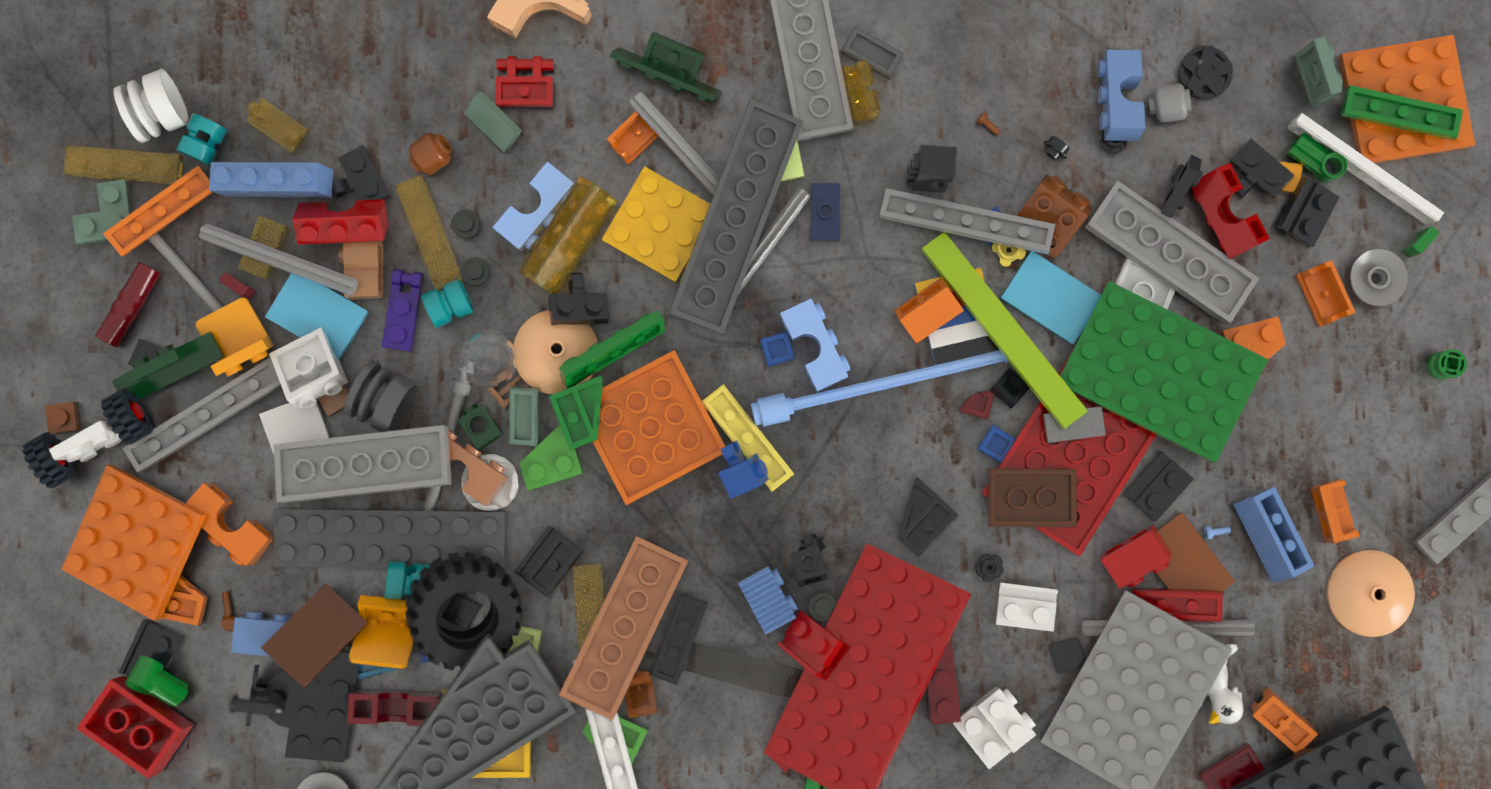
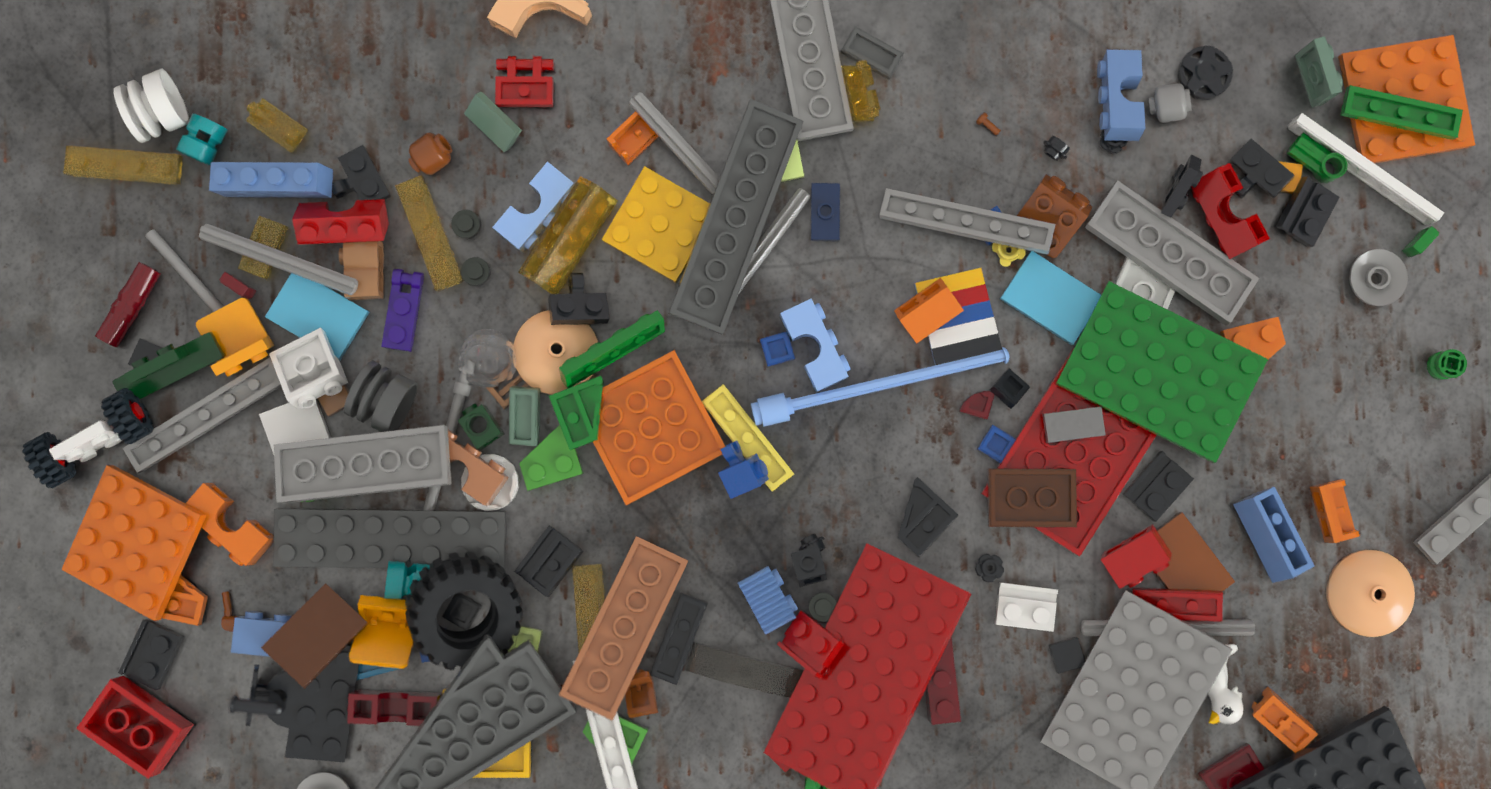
dark orange plate [45,402,81,434] -> none
sand green plate [72,179,133,245] -> none
orange plate [103,166,213,257] -> none
green piece [125,656,188,707] -> none
teal wheel [421,279,474,328] -> none
dark green bracket [610,32,721,102] -> none
black arch [906,145,957,193] -> none
lime tile [921,232,1088,430] -> none
white plate [953,686,1036,769] -> none
light blue piece [1203,526,1231,540] -> none
orange hinge [1295,260,1356,327] -> none

